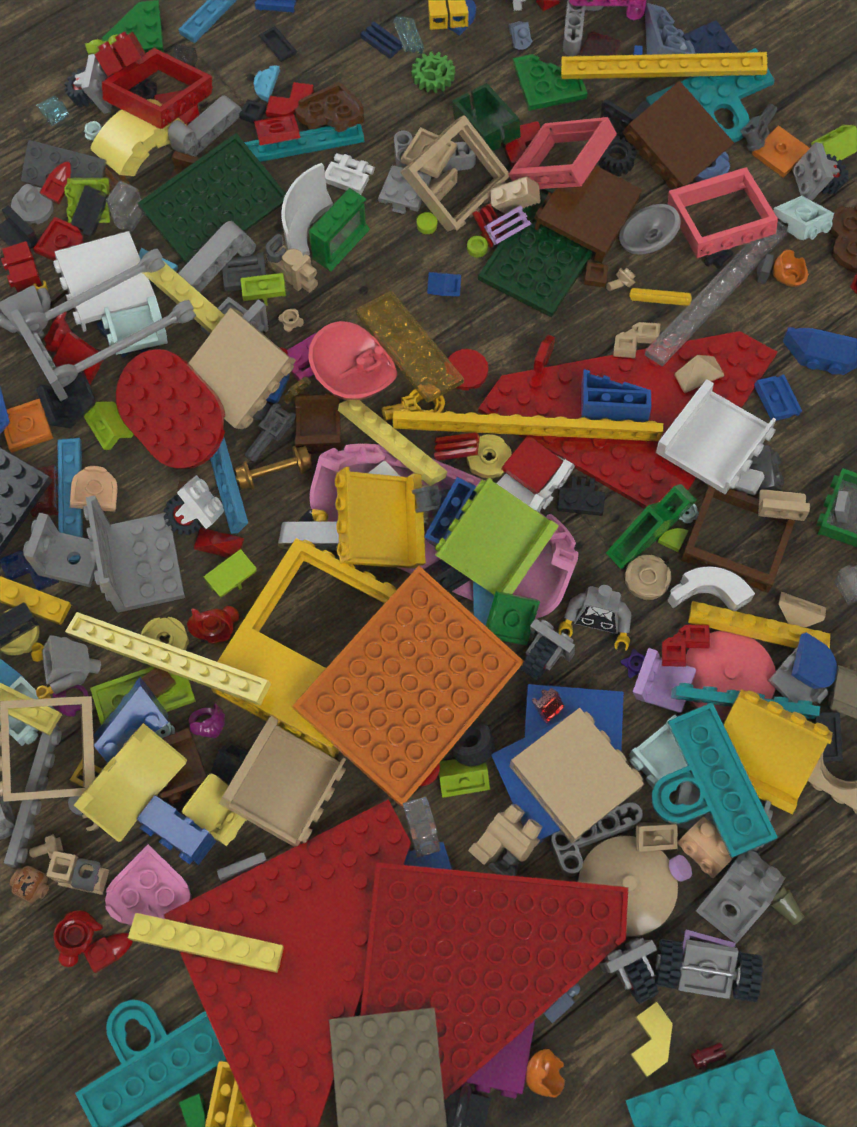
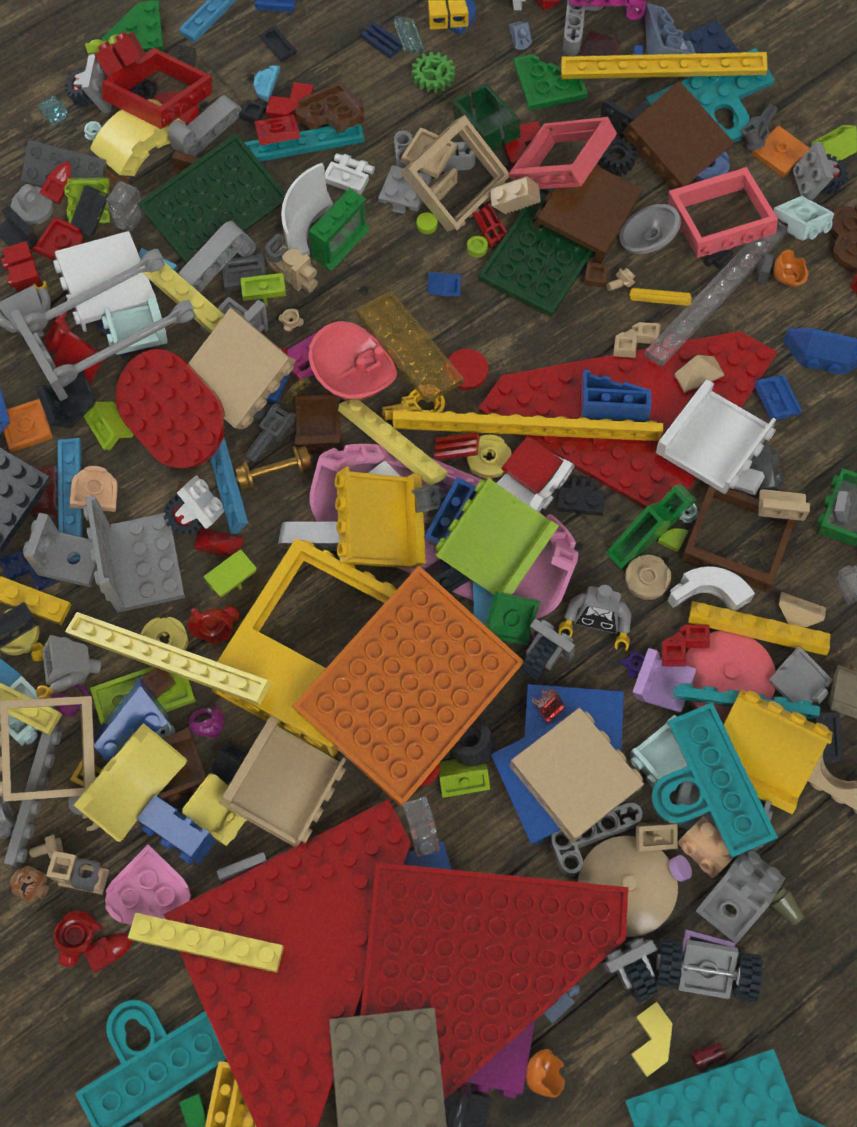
arm [298,509,329,522] -> none
tan hips [468,804,542,876] -> none
lavender tile [484,205,531,245] -> none
red tile [533,335,555,373] -> none
blue tile [792,632,837,689] -> none

